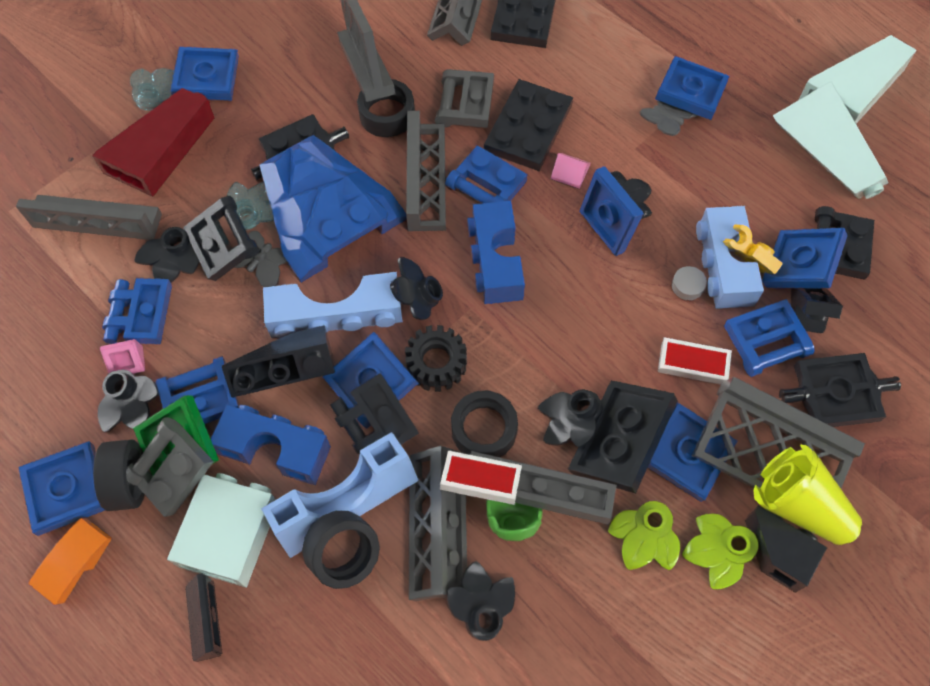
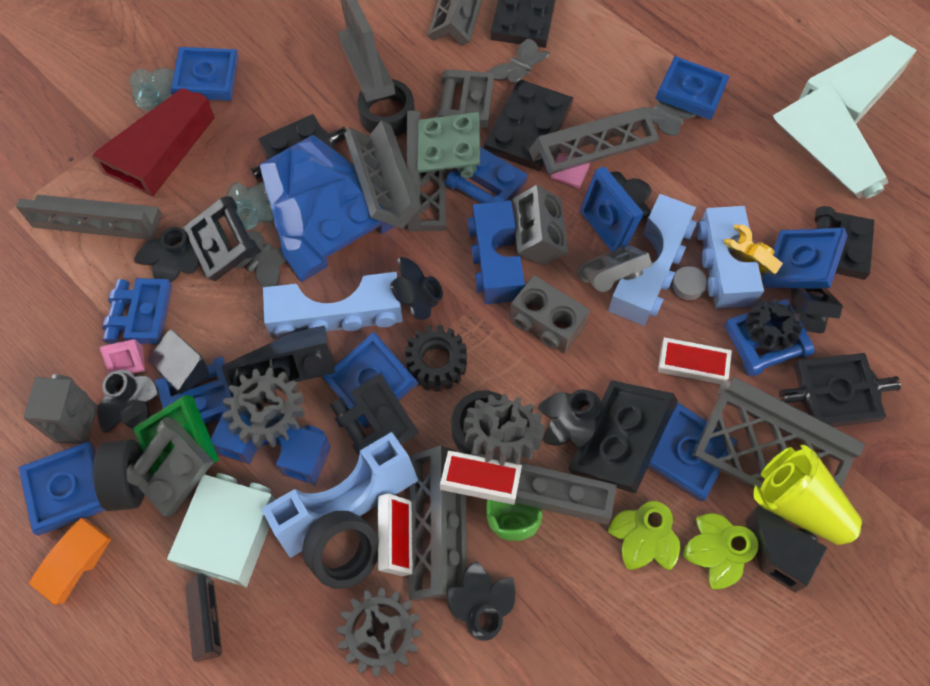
none -> dark grey brick [23,374,98,444]
none -> slope [147,329,211,394]
none -> dark grey gear [223,368,305,448]
none -> dark grey gear [336,588,422,678]
none -> dark grey fence [344,120,421,229]
none -> tile [378,493,412,576]
none -> sand green hinge [417,112,480,178]
none -> dark grey gear [463,394,544,466]
none -> dark grey piece [488,39,550,84]
none -> dark grey brick [510,275,590,354]
none -> dark grey brick [513,185,568,266]
none -> dark grey fence [529,107,659,175]
none -> dark grey plate [577,245,652,292]
none -> light blue arch [608,194,697,326]
none -> black gear [746,299,803,351]

